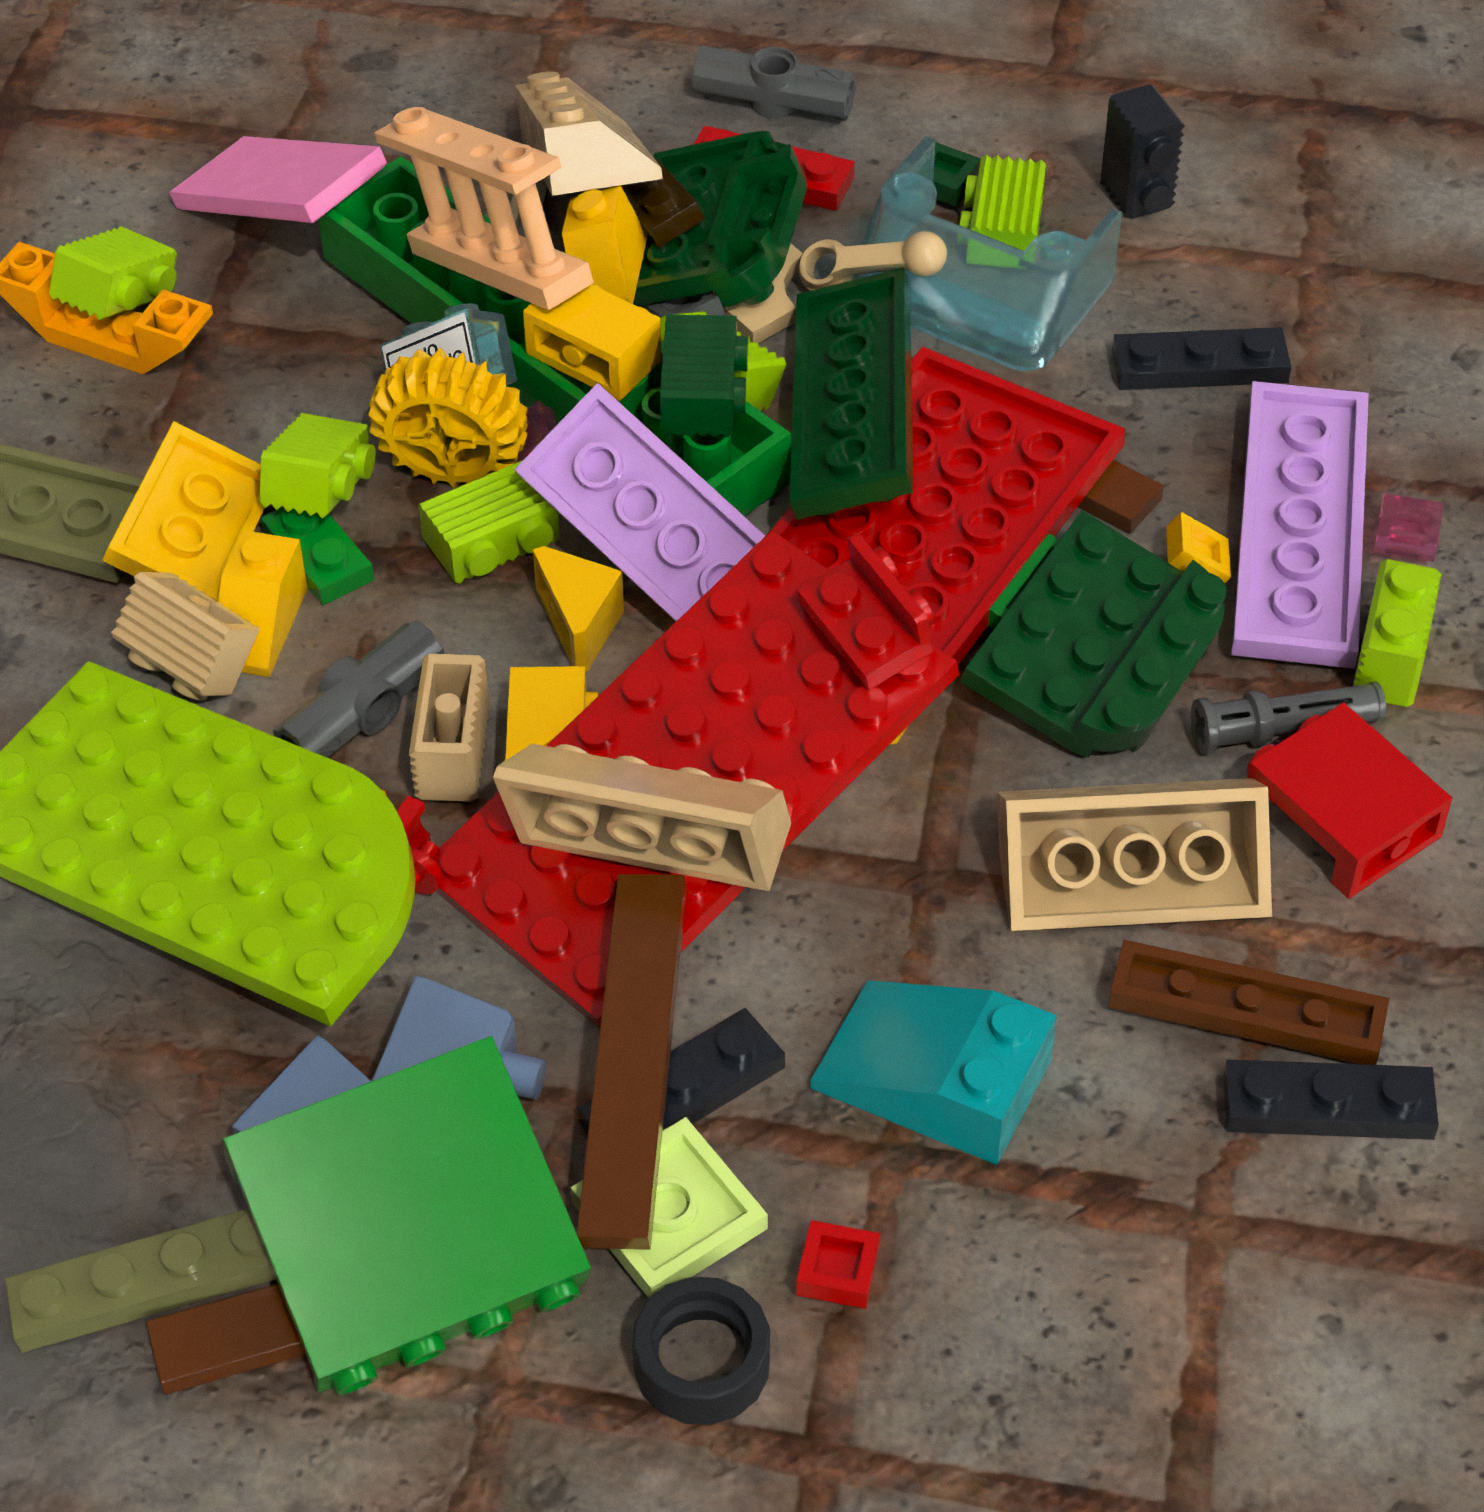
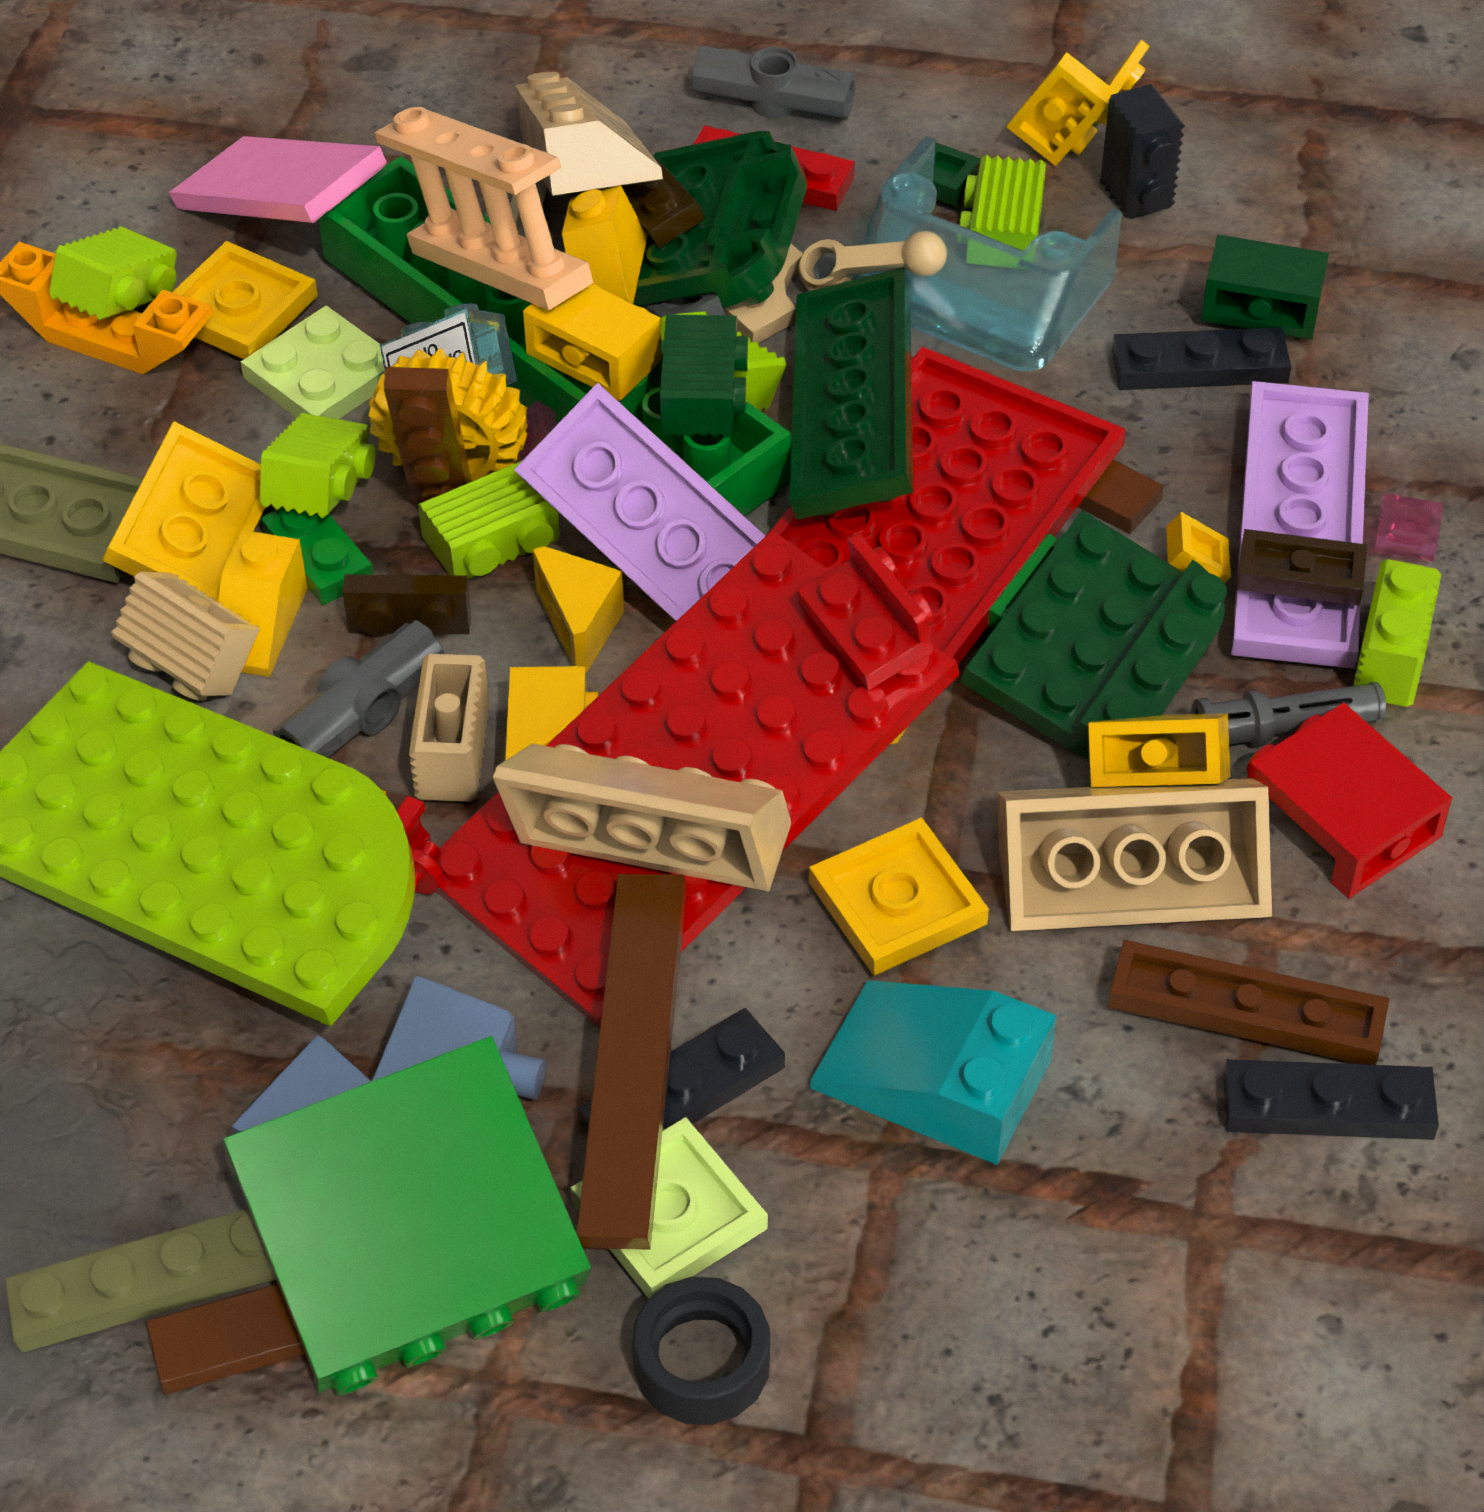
red plate [796,1220,881,1309] -> none
none -> yellow plate [173,241,318,359]
none -> yellowish green plate [241,305,386,419]
none -> dark brown plate [342,574,472,635]
none -> reddish brown plate [384,367,472,505]
none -> yellow plate [809,817,989,976]
none -> yellow bracket [1006,39,1149,166]
none -> yellow slope [1088,713,1230,787]
none -> dark green brick [1201,234,1329,340]
none -> dark brown plate [1237,529,1367,606]

